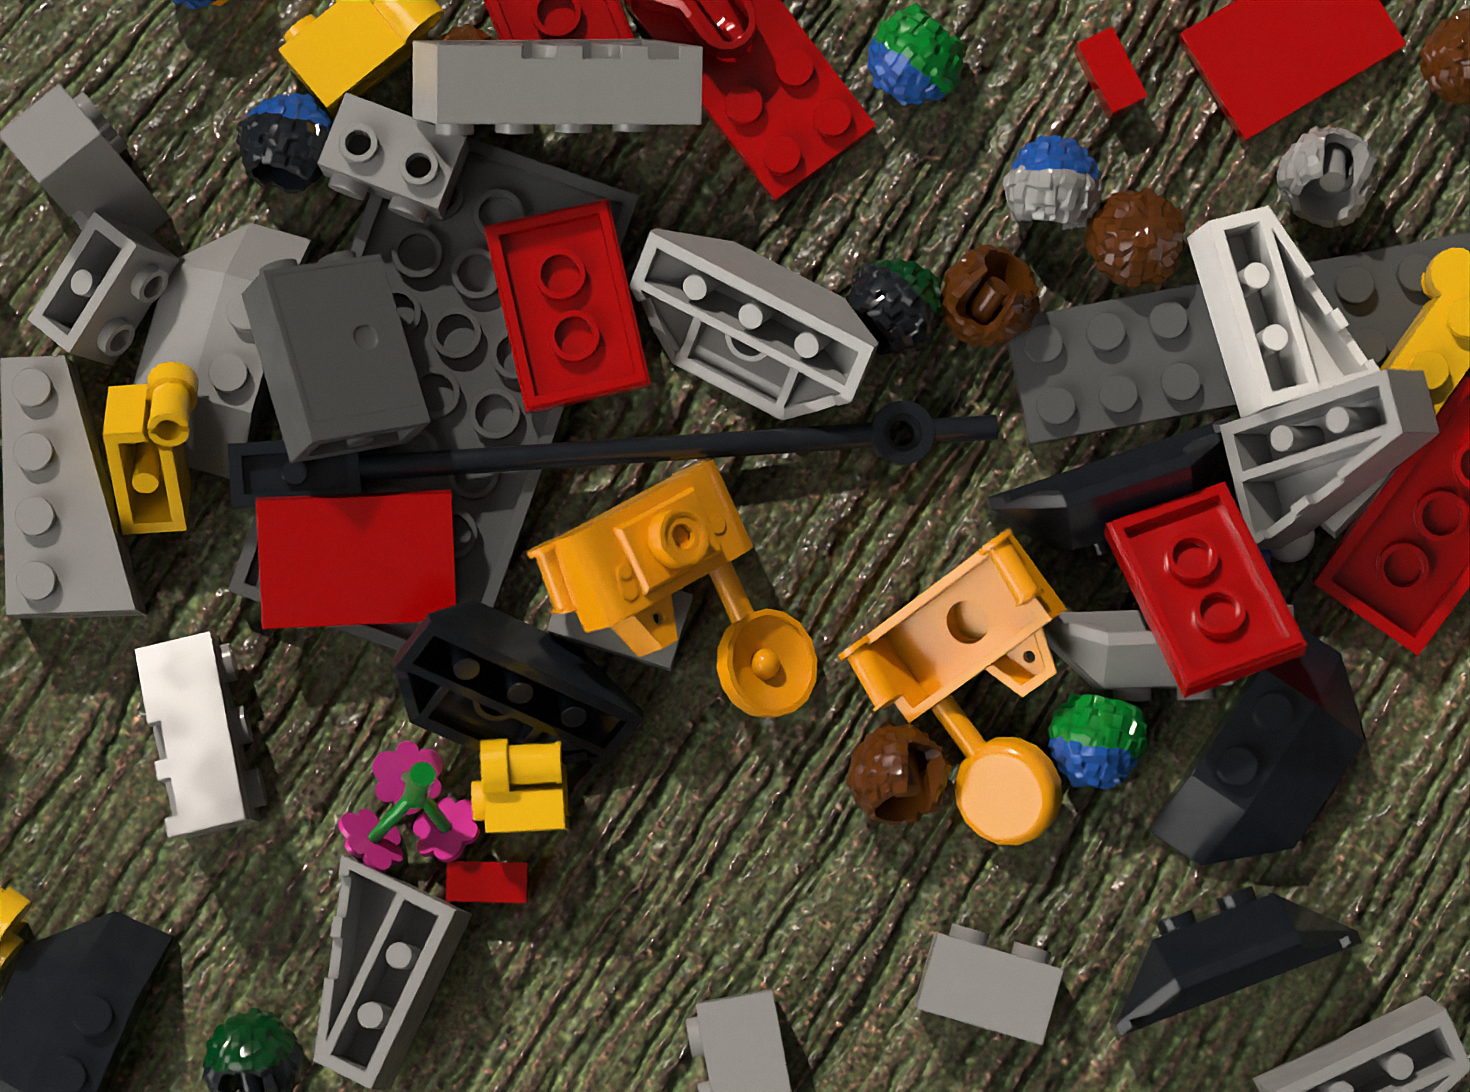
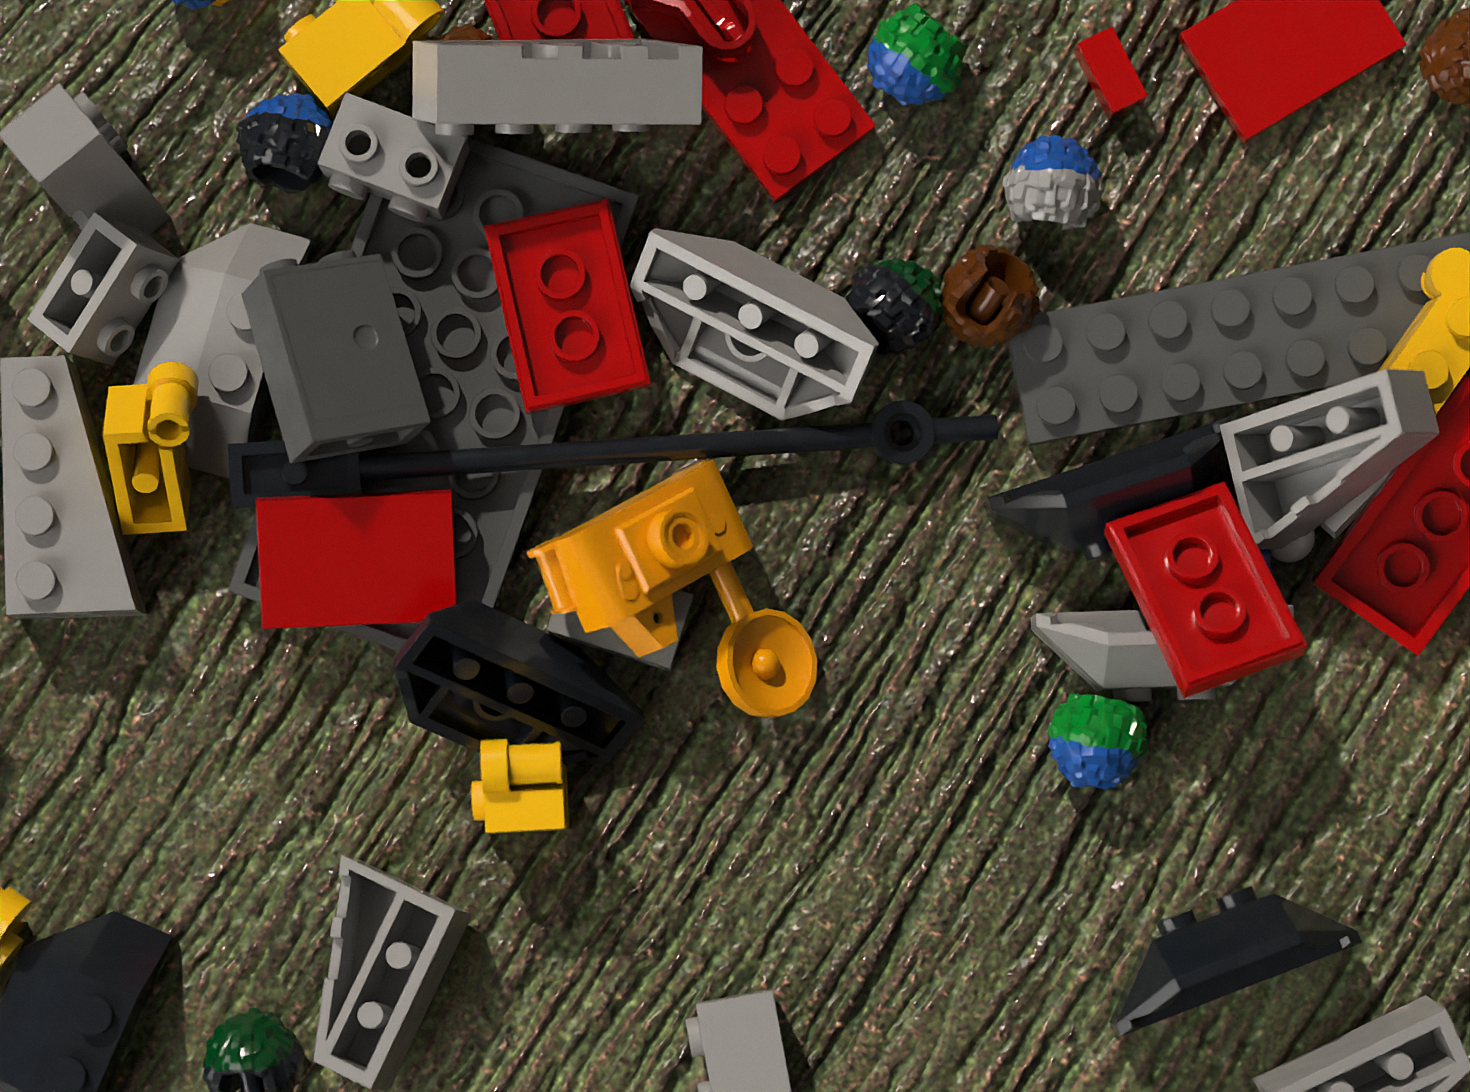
wedge [135,631,267,839] -> none
dark pink plant [338,740,480,873] -> none
red piece [446,861,529,903] -> none
light orange piece [837,528,1067,846] -> none
reddish brown piece [846,720,952,825] -> none
light grey brick [913,923,1064,1045] -> none
reddish brown piece [1085,188,1186,288] -> none
black wedge [1147,624,1364,866] -> none
white wedge [1187,206,1381,418] -> none
light grey piece [1276,126,1379,228] -> none

